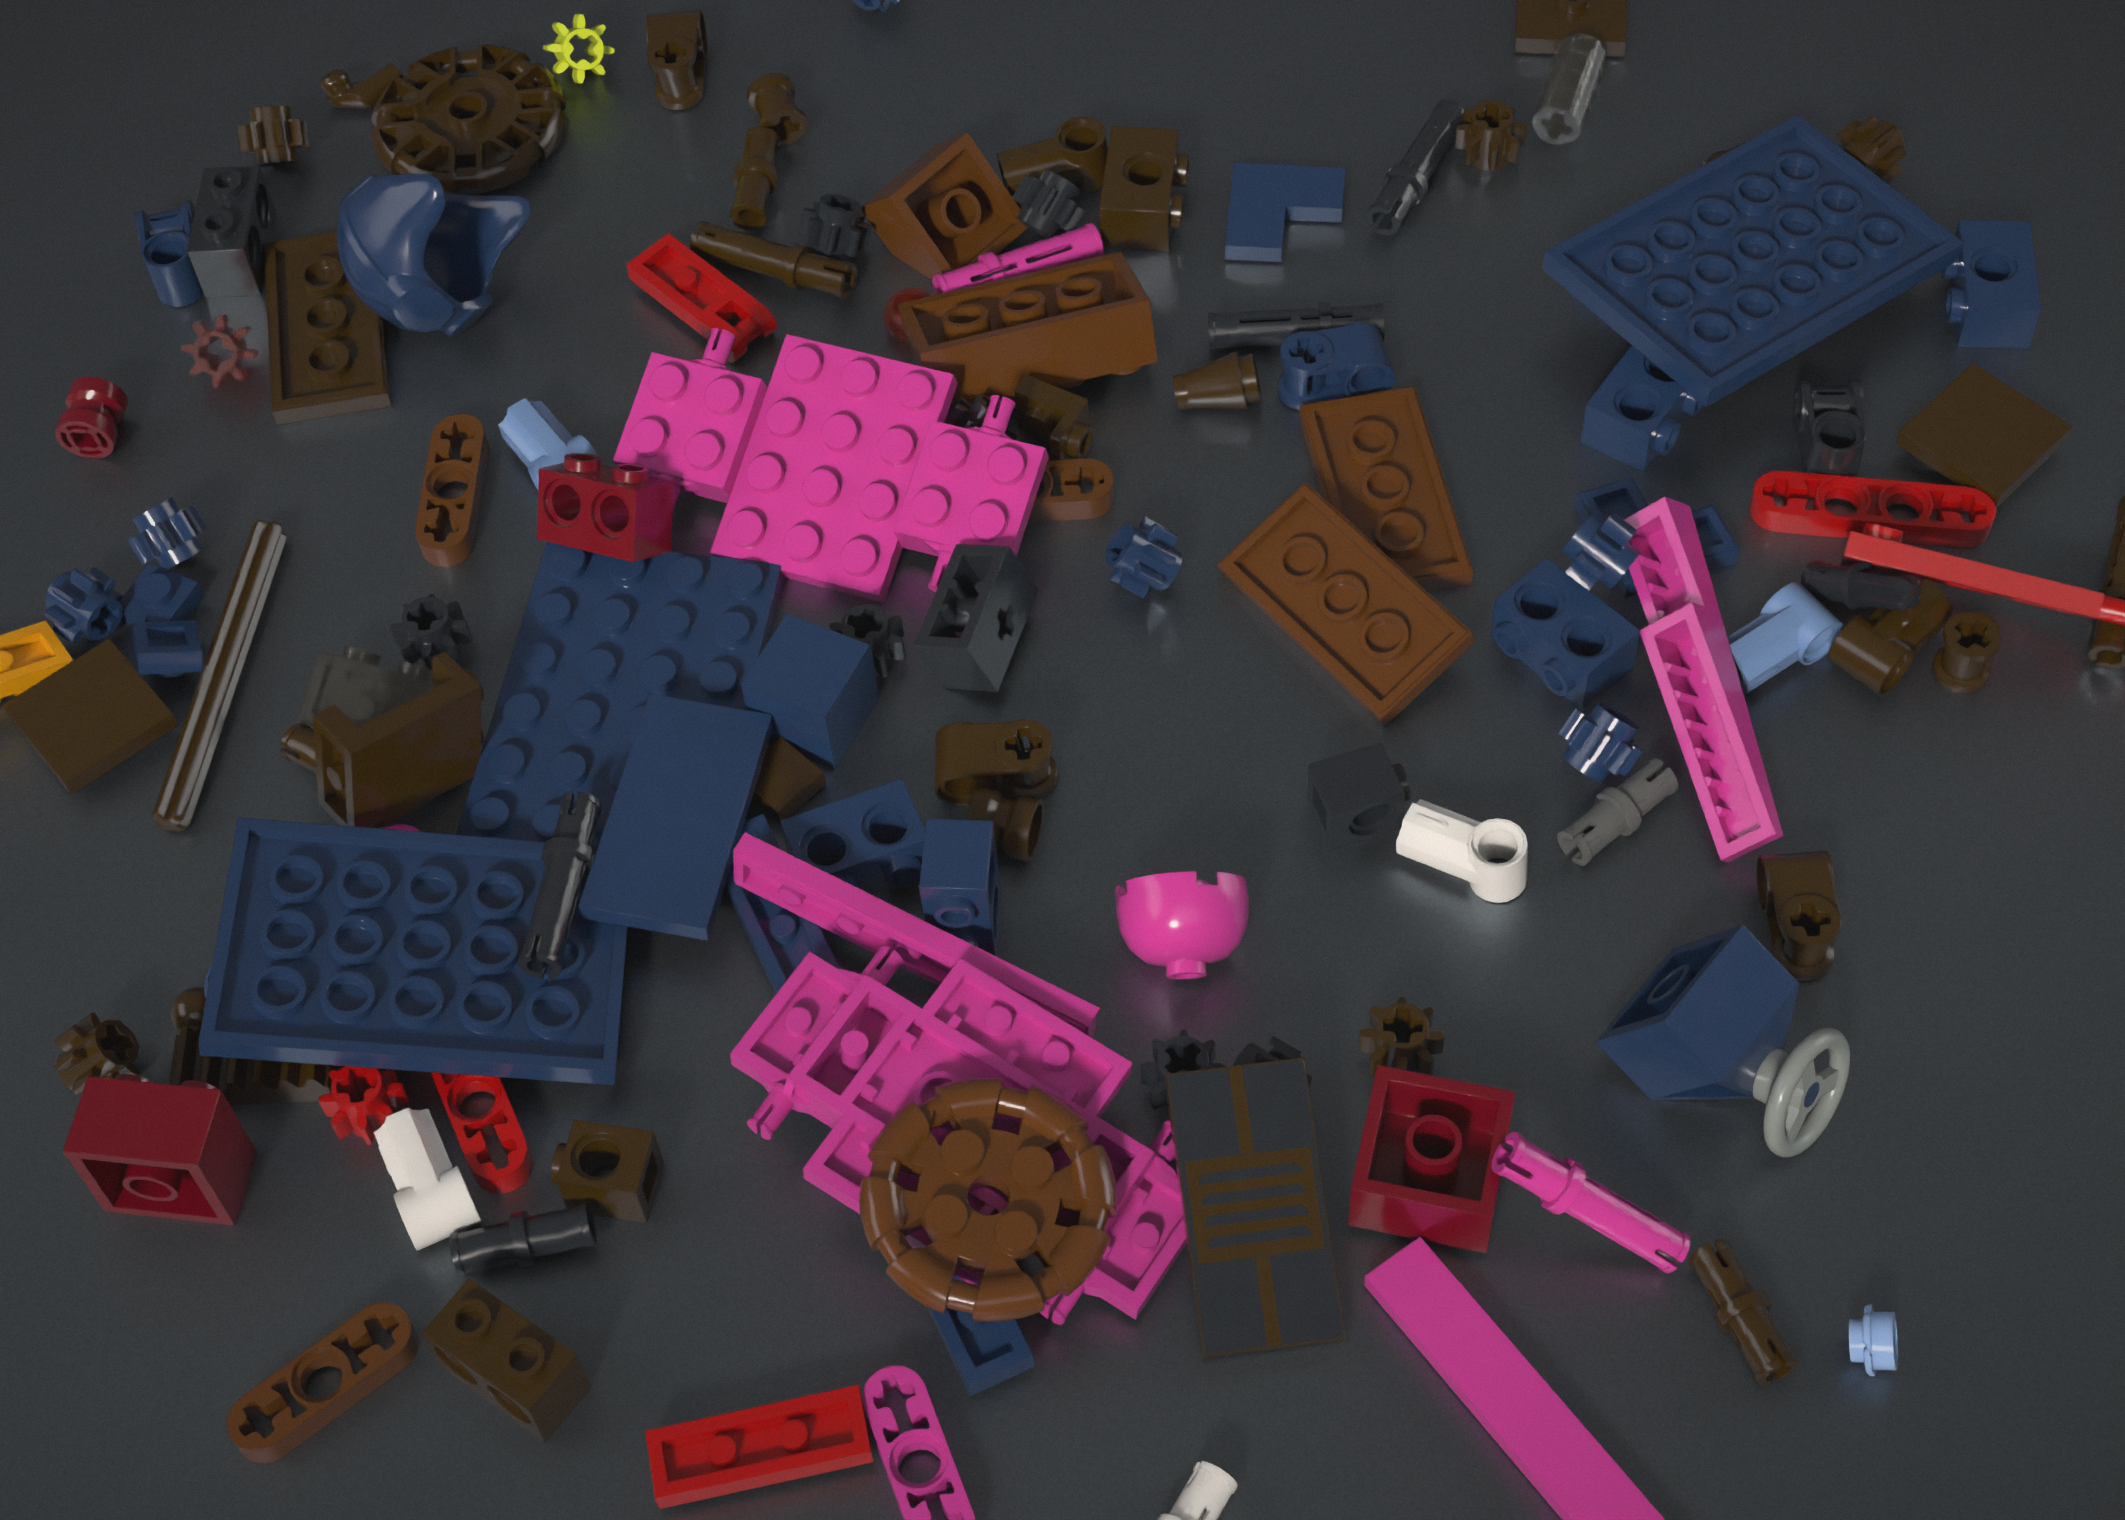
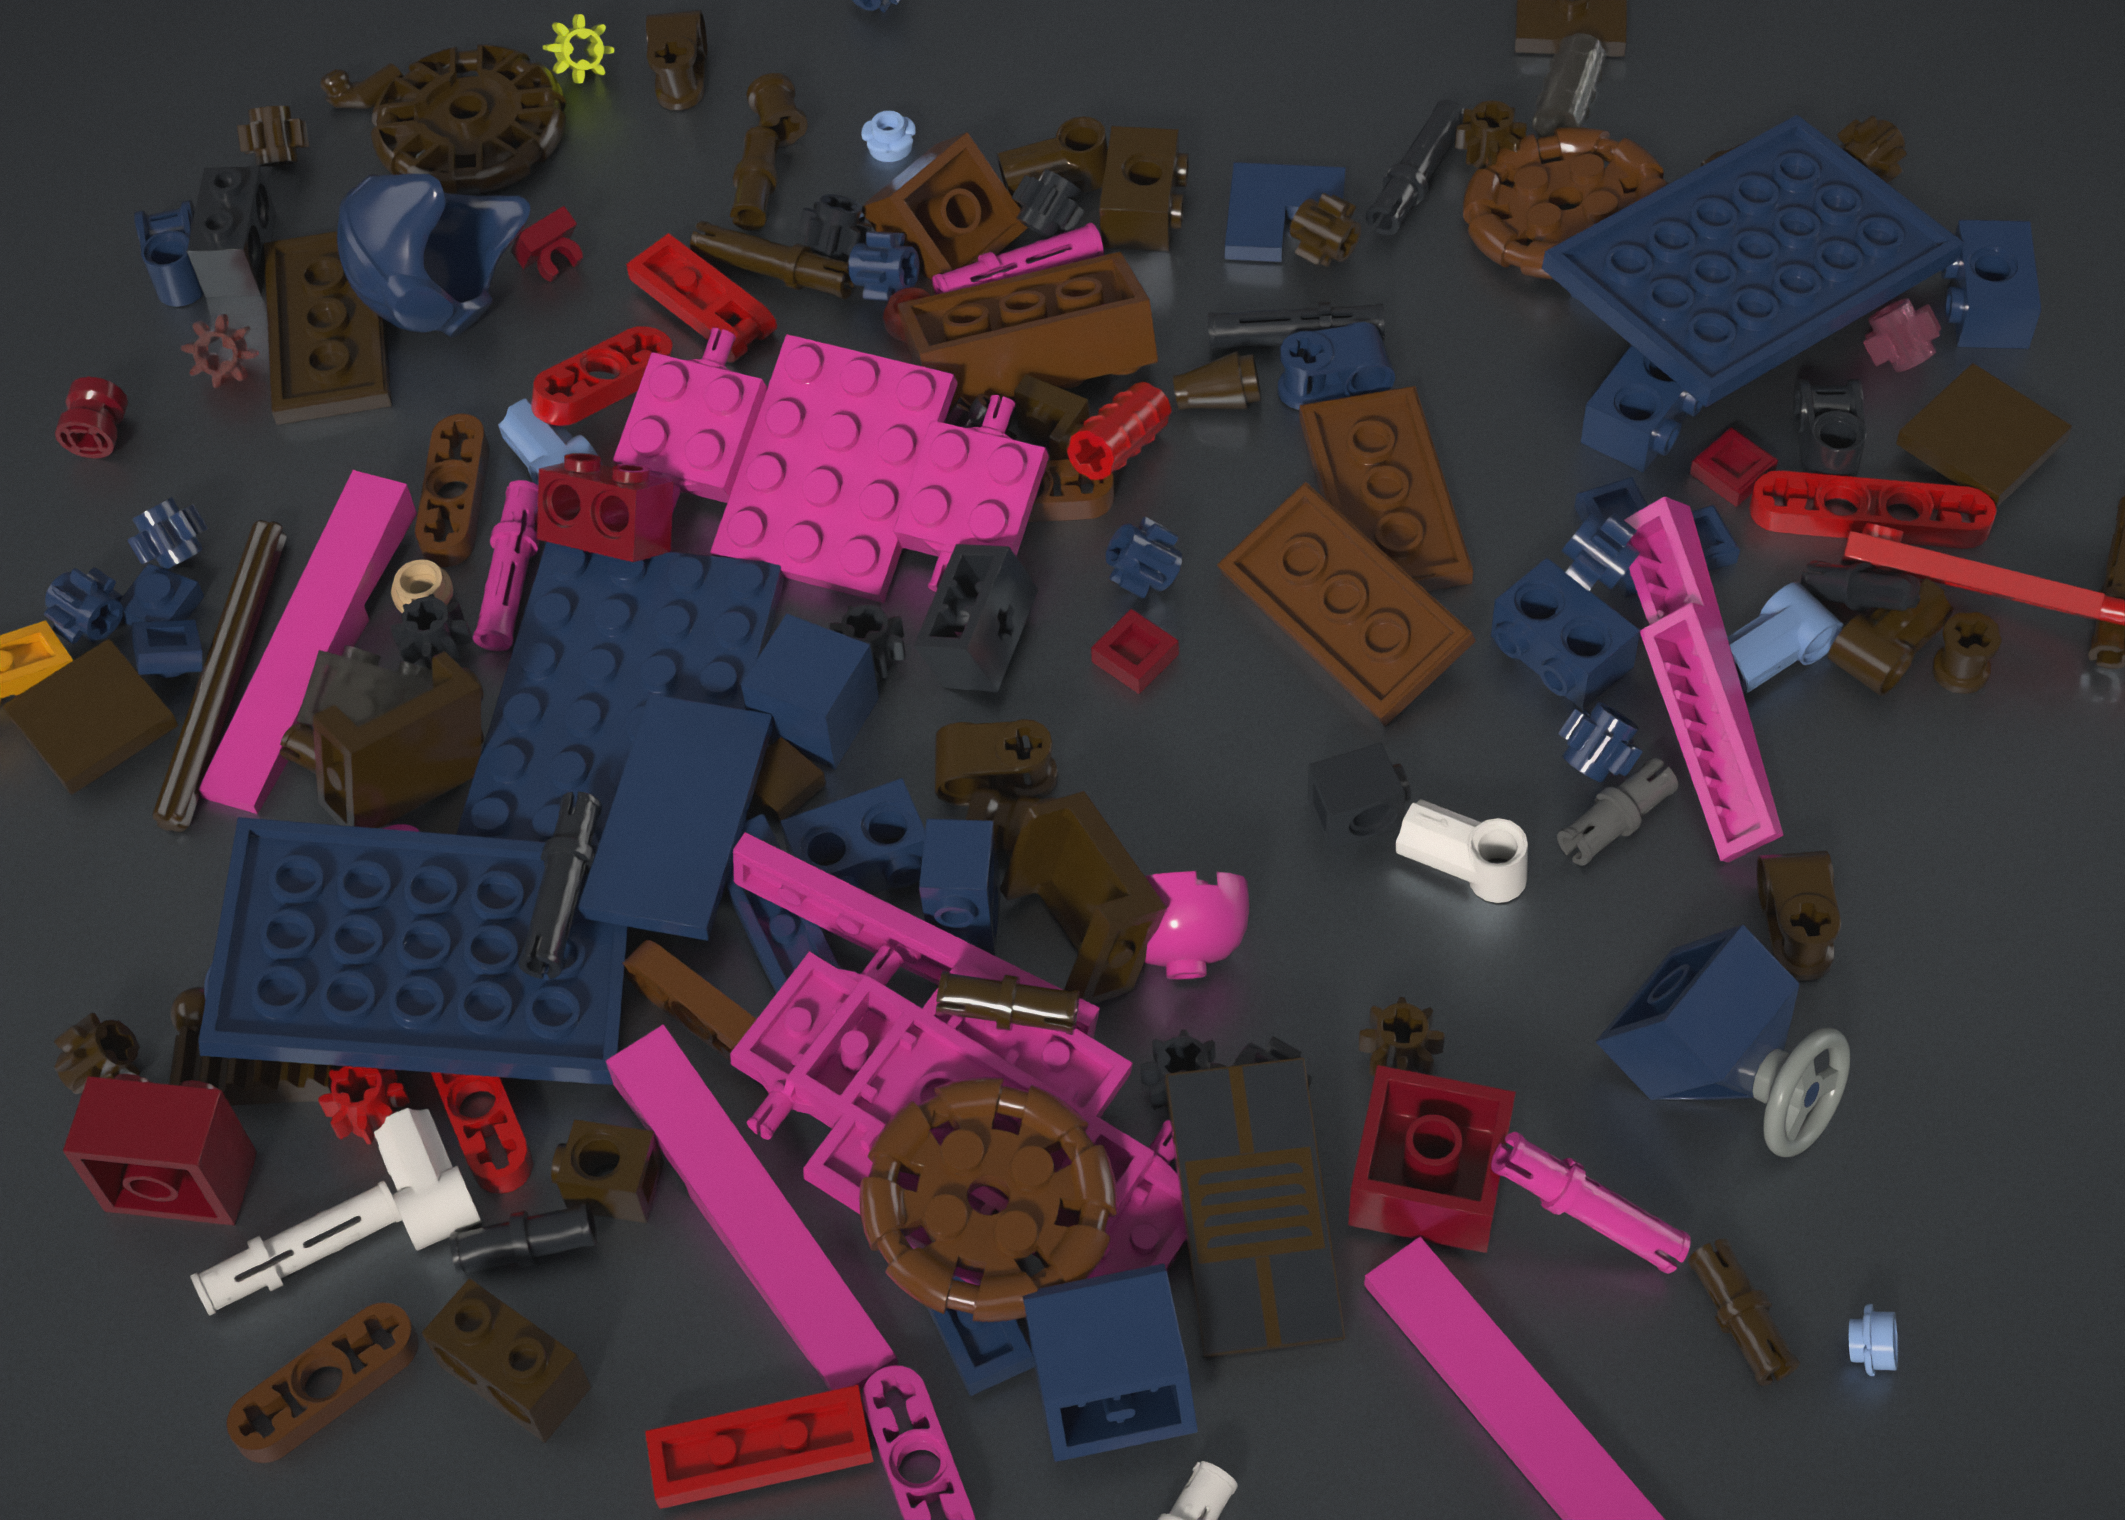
none -> white pin [190,1181,402,1316]
none -> dark pink slope [198,470,417,814]
none -> tan plate [391,560,453,613]
none -> dark pink pin [473,480,540,652]
none -> dark red tile [511,206,583,282]
none -> red beam [531,326,672,426]
none -> dark pink slope [606,1024,898,1391]
none -> reddish brown beam [622,940,757,1062]
none -> dark blue gear [848,231,919,301]
none -> light blue plate [861,111,916,162]
none -> dark brown pin [936,971,1080,1035]
none -> dark brown panel [1000,791,1167,1004]
none -> dark blue slope [1023,1263,1198,1462]
none -> red axle [1067,382,1171,480]
none -> dark red tile [1091,609,1179,694]
none -> dark brown gear [1290,193,1361,267]
none -> reddish brown plate [1463,127,1669,279]
none -> dark red tile [1690,427,1778,507]
none -> clear pink gear [1863,298,1941,372]

